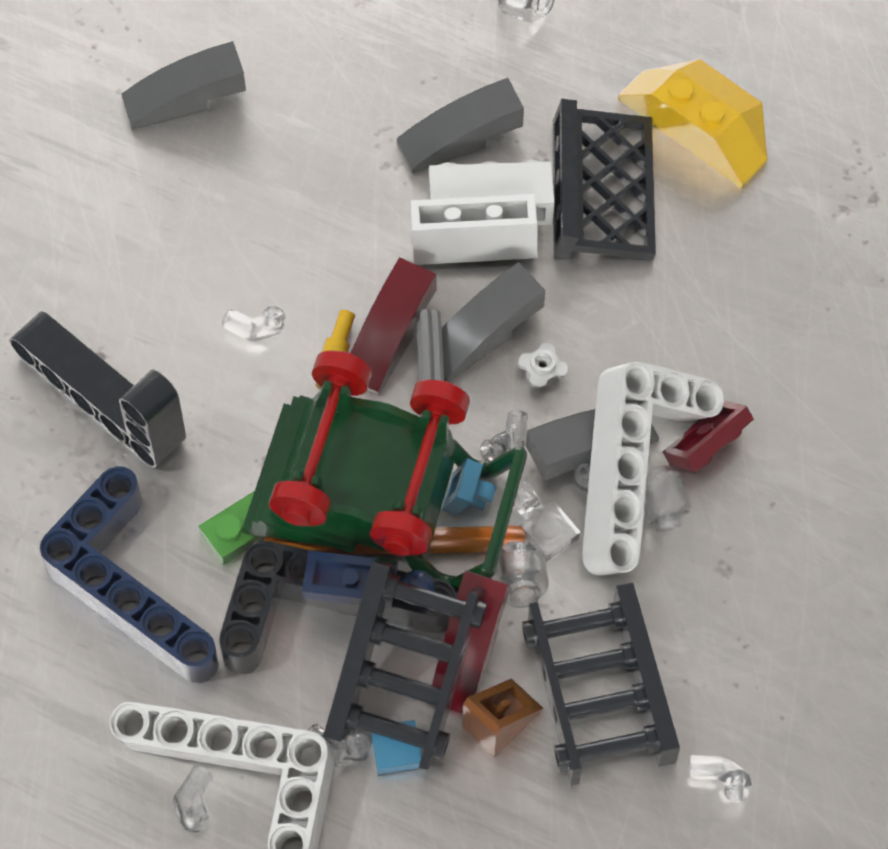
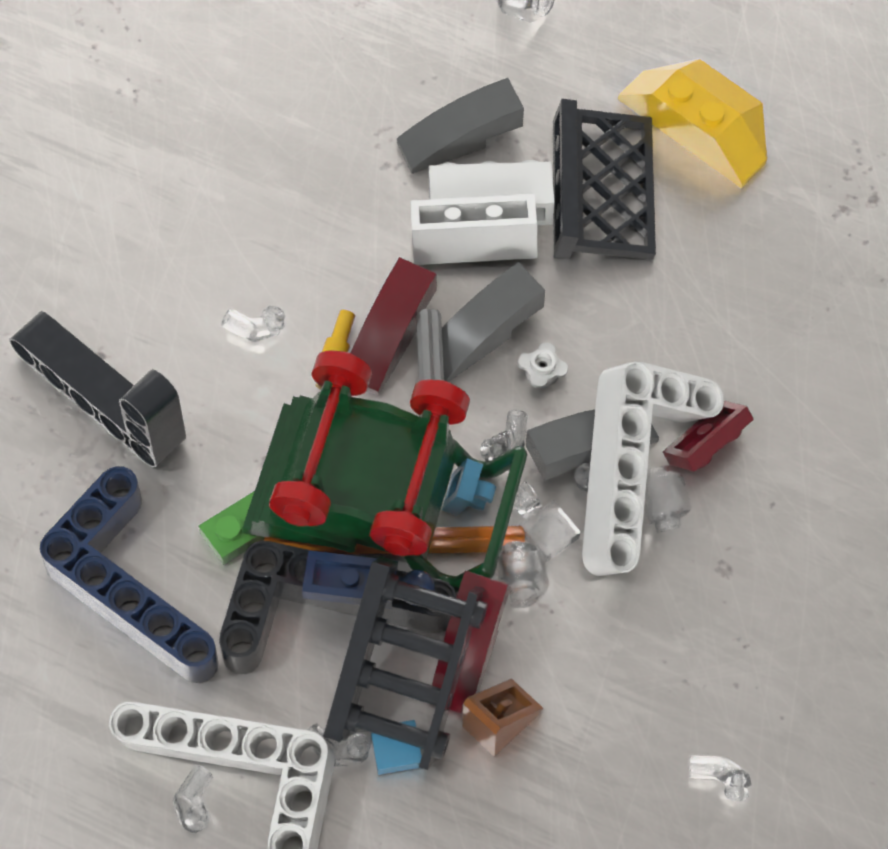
dark grey slope [121,41,246,130] -> none
black fence [522,582,680,786] -> none

